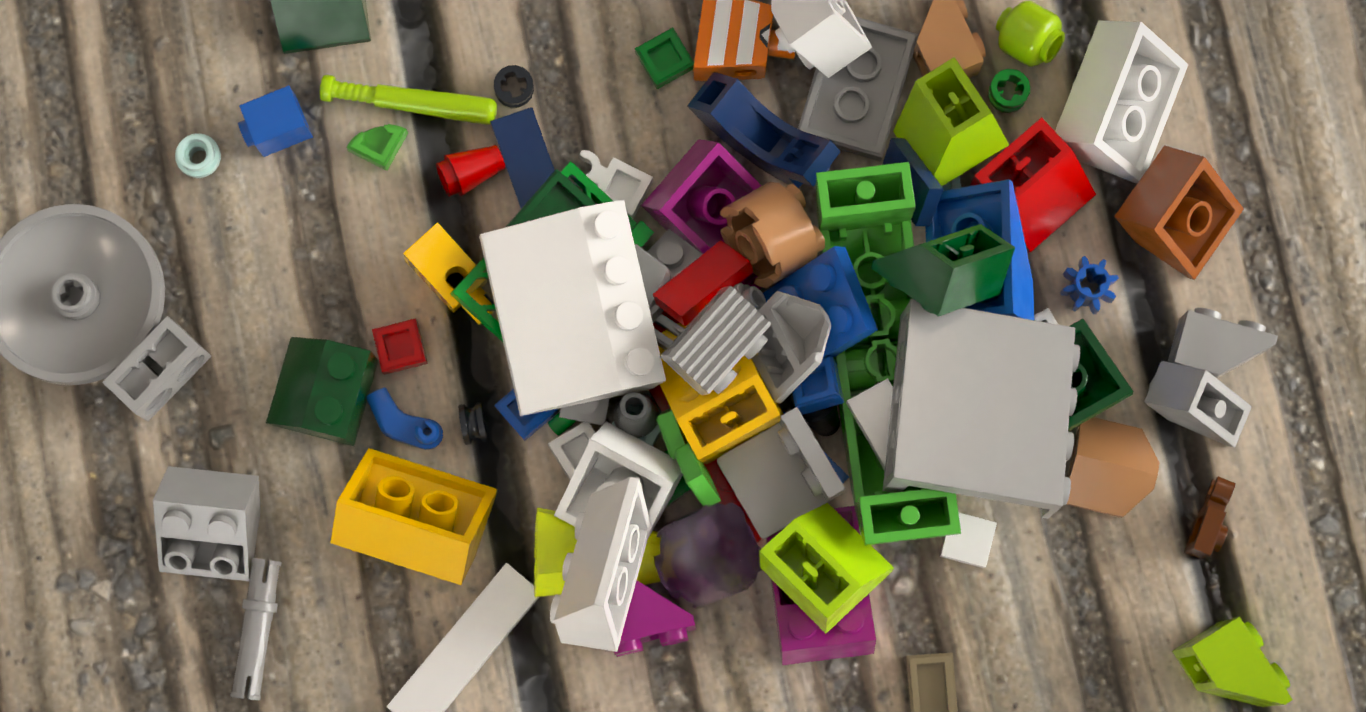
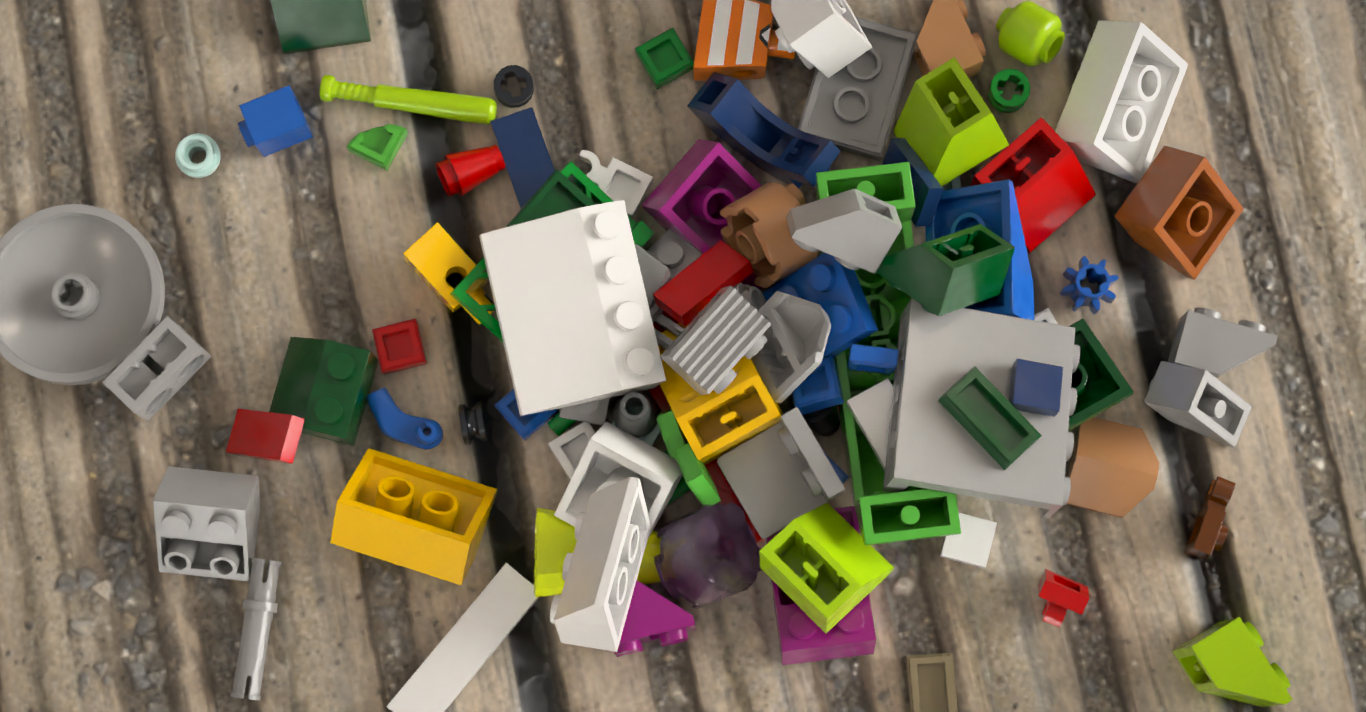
none -> red tile [226,408,304,464]
none -> light grey slope [786,188,902,274]
none -> blue tile [847,344,899,375]
none -> dark green tile [938,366,1042,470]
none -> dark blue tile [1009,358,1063,417]
none -> red tile [1038,569,1089,628]

